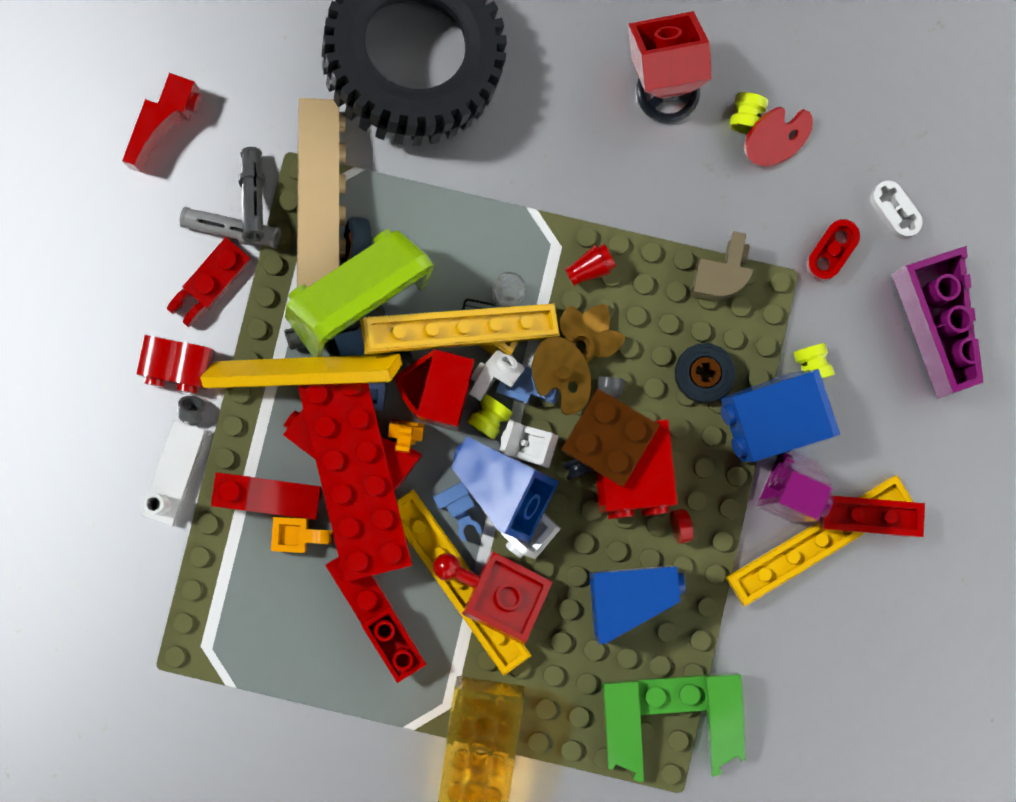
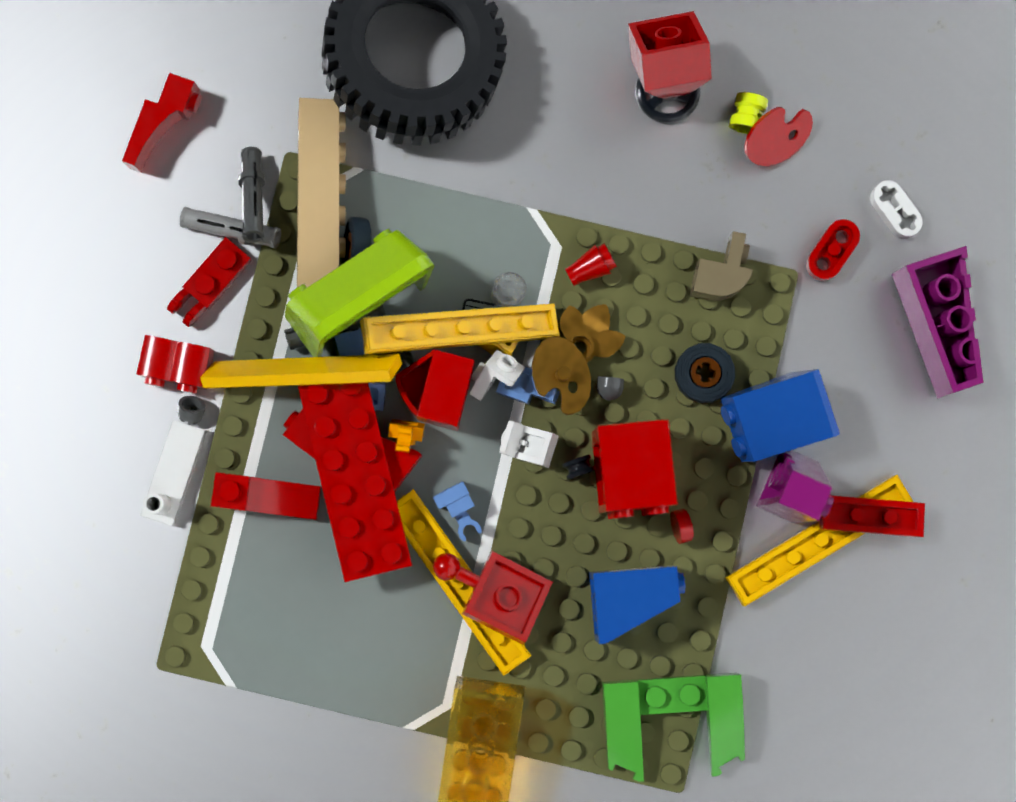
light orange plate [271,517,333,553] -> none
red slope [325,557,427,683] -> none
slope [451,436,559,543] -> none
neon yellow wheel [467,394,513,440] -> none
white bracket [501,513,561,559] -> none
reddish brown plate [561,388,659,487] -> none
neon yellow wheel [793,343,835,379] -> none

